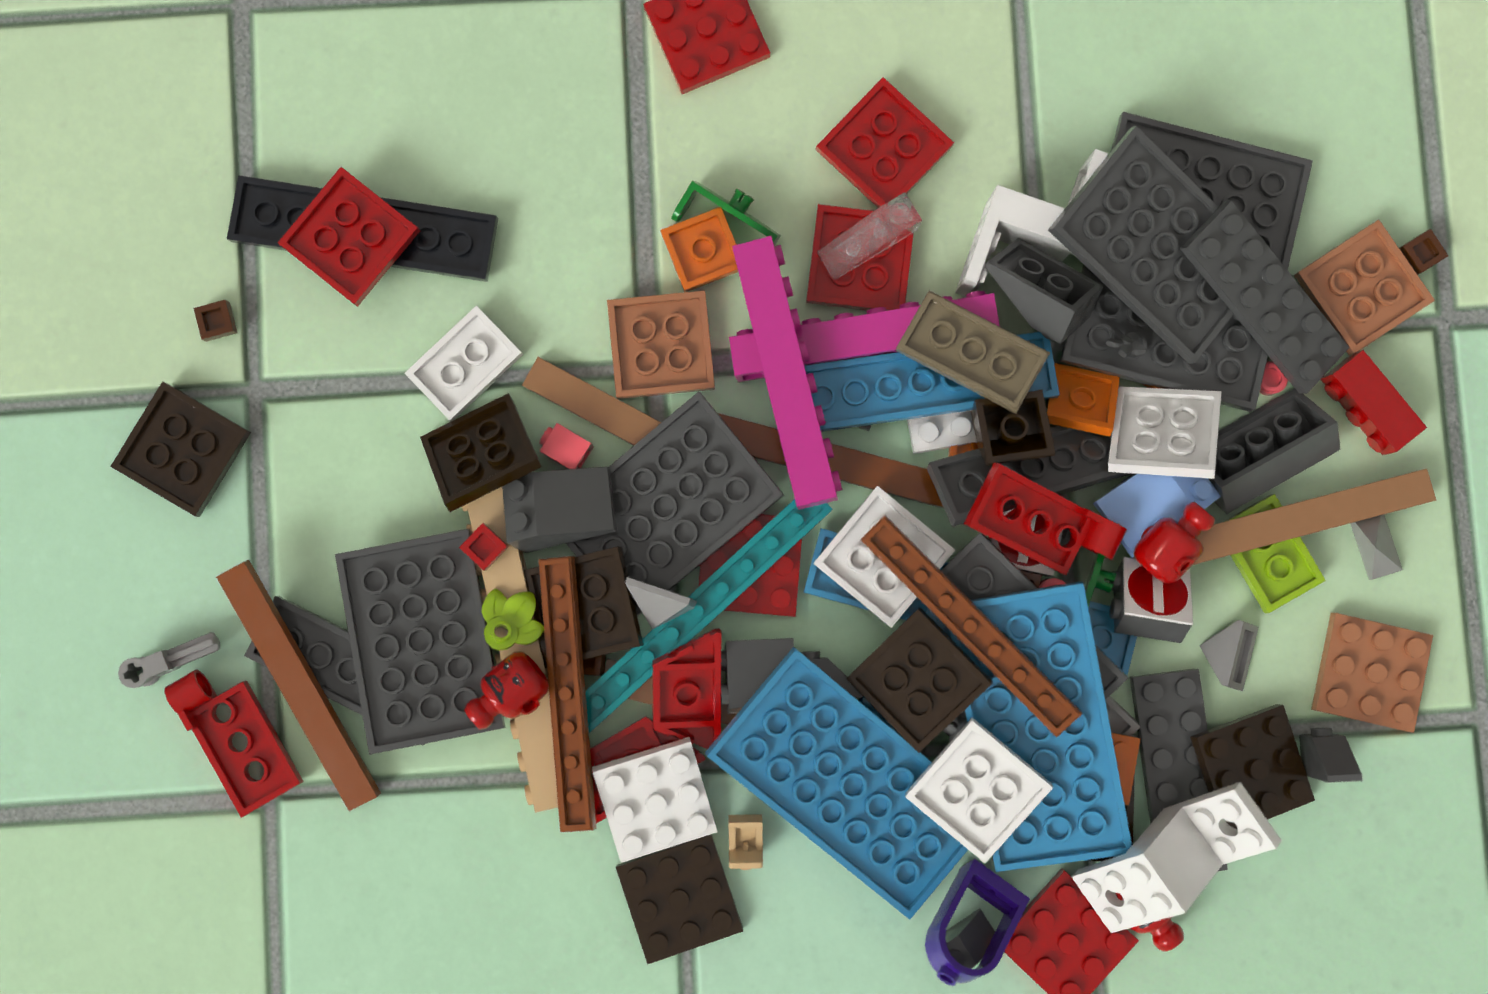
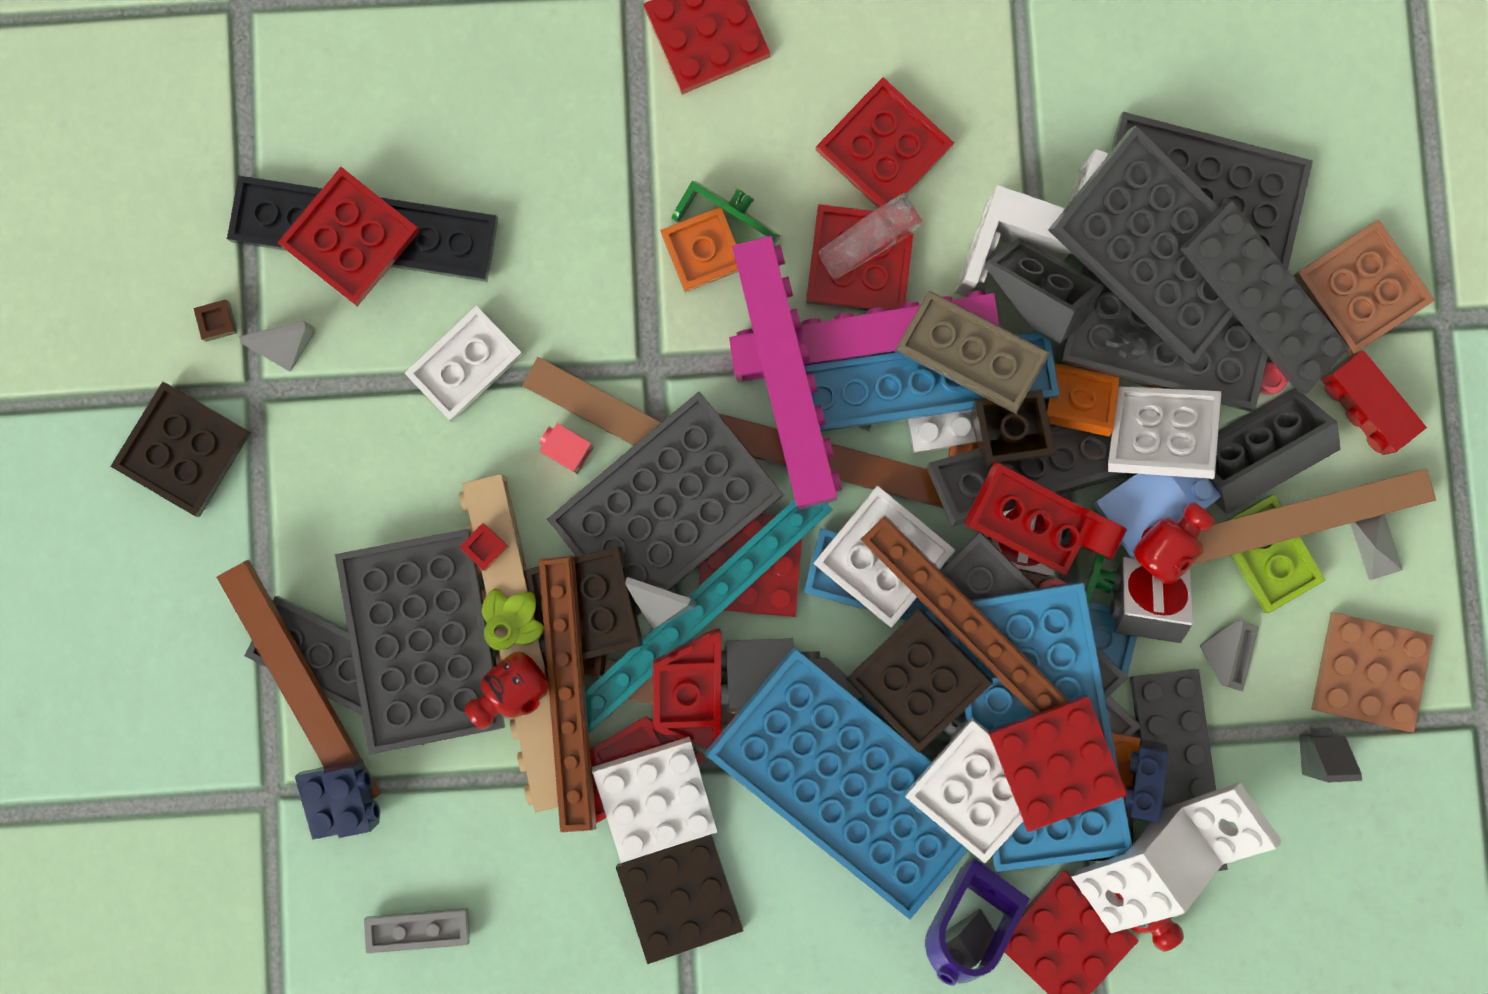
light grey connector [118,632,220,688] -> none
red hinge [164,670,304,818] -> none
dark brown plate [420,393,542,512] -> none
dark grey slope [502,467,617,553] -> none
nougat plate [607,290,715,399] -> none
tan bracket [729,814,763,870] -> none
dark brown plate [1190,704,1315,829] -> none
reddish brown plate [1399,229,1449,275] -> none
none -> light grey slope [239,321,315,372]
none -> dark blue plate [294,759,380,840]
none -> light grey plate [364,908,470,953]
none -> red plate [988,695,1128,832]
none -> dark blue plate [1125,742,1169,822]

